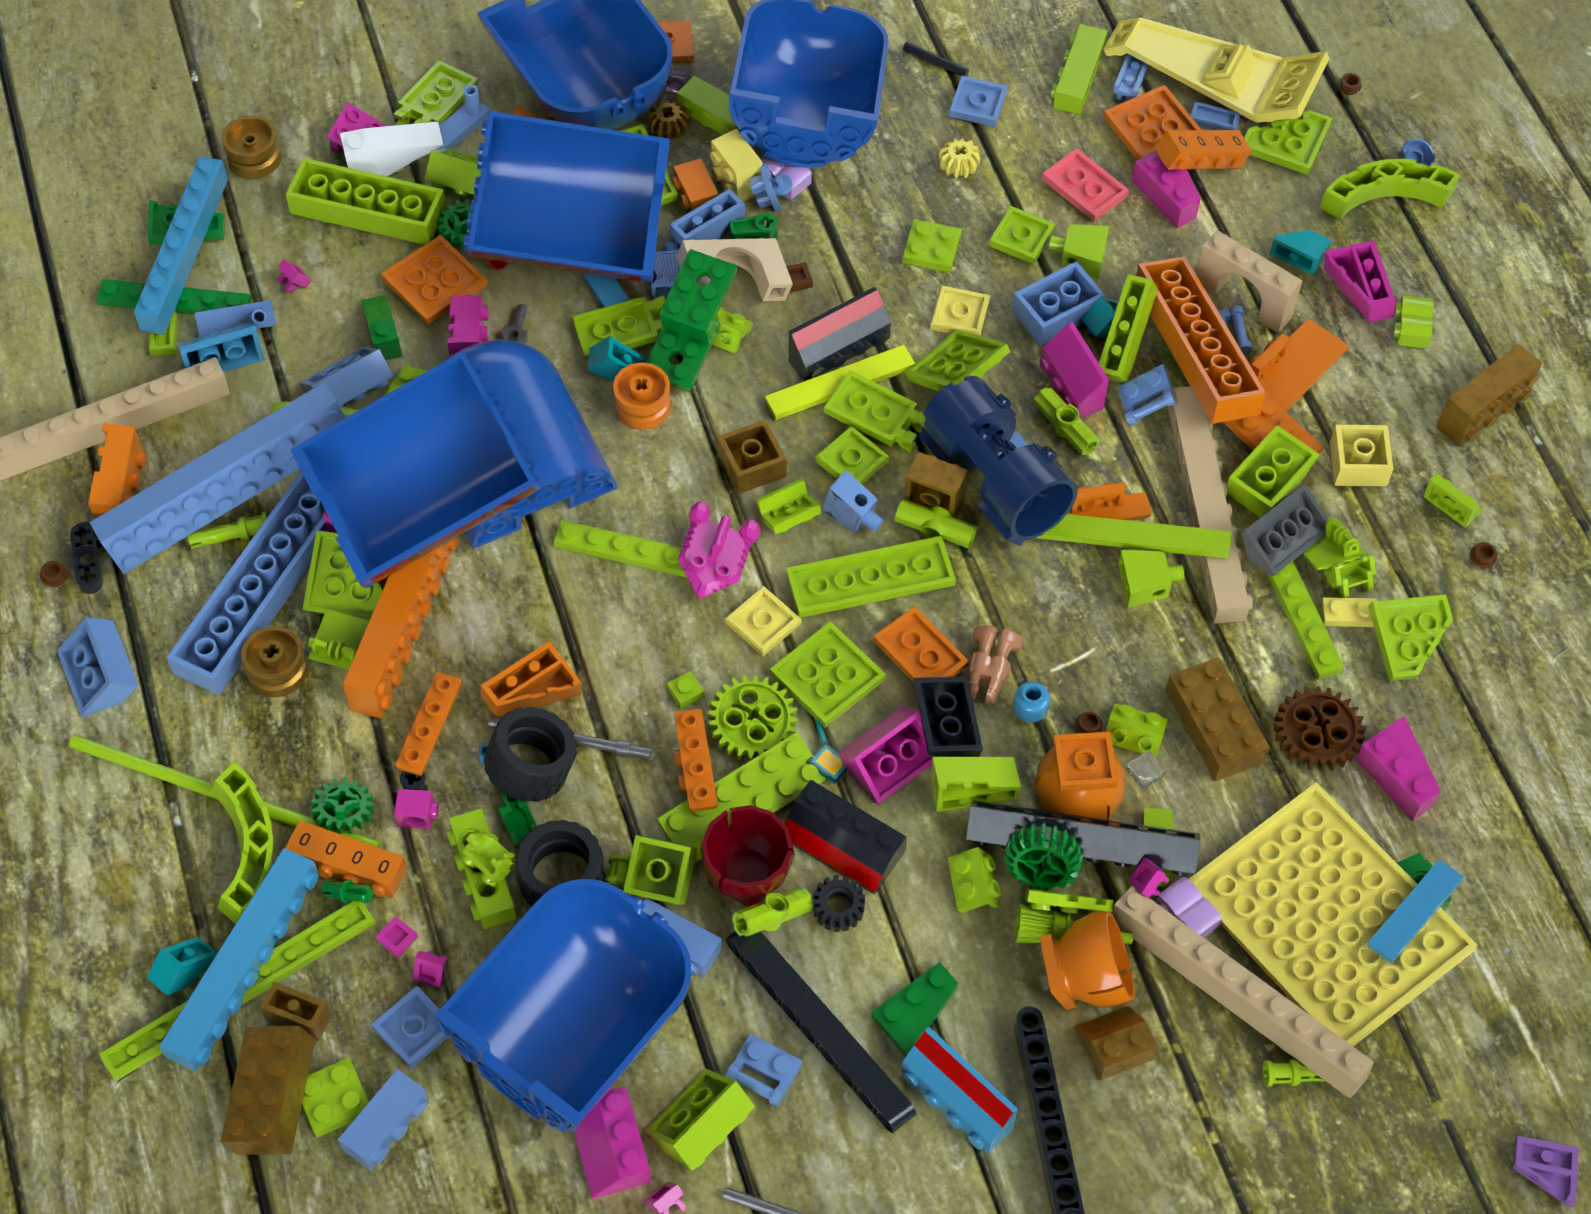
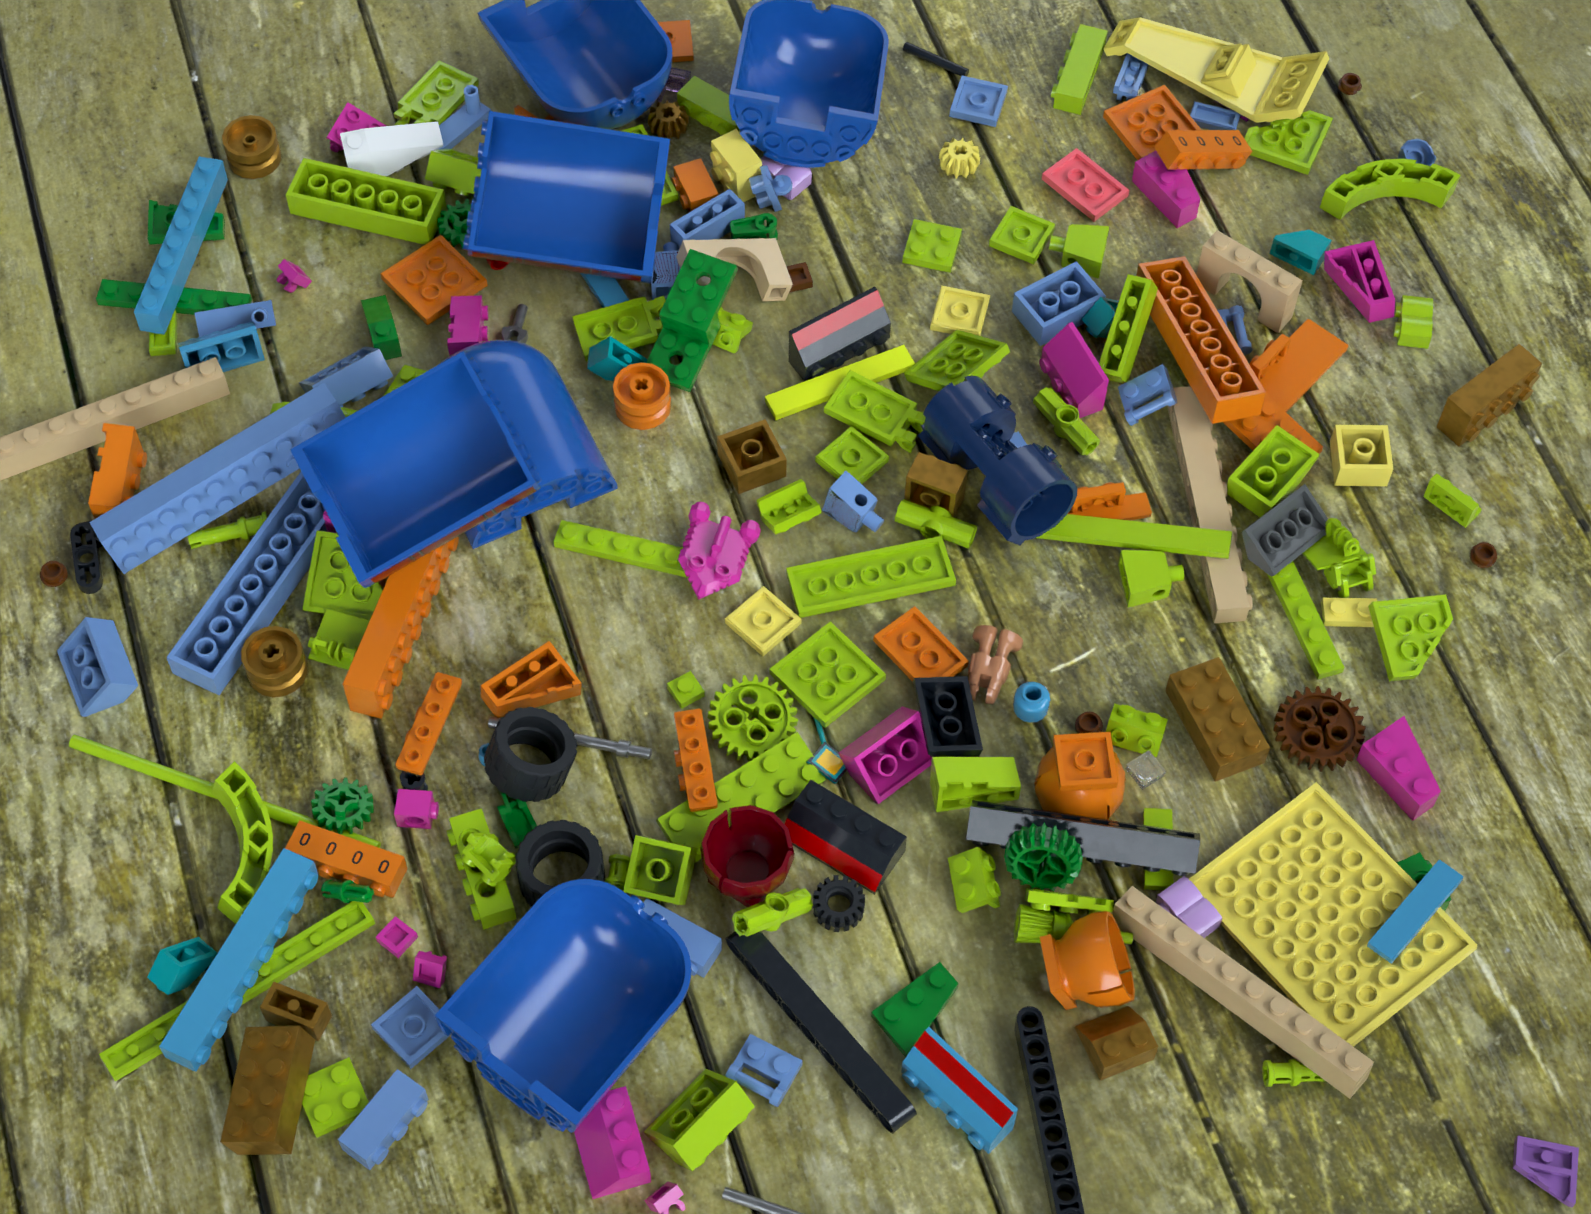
dark pink tile [1128,857,1169,898] -> none

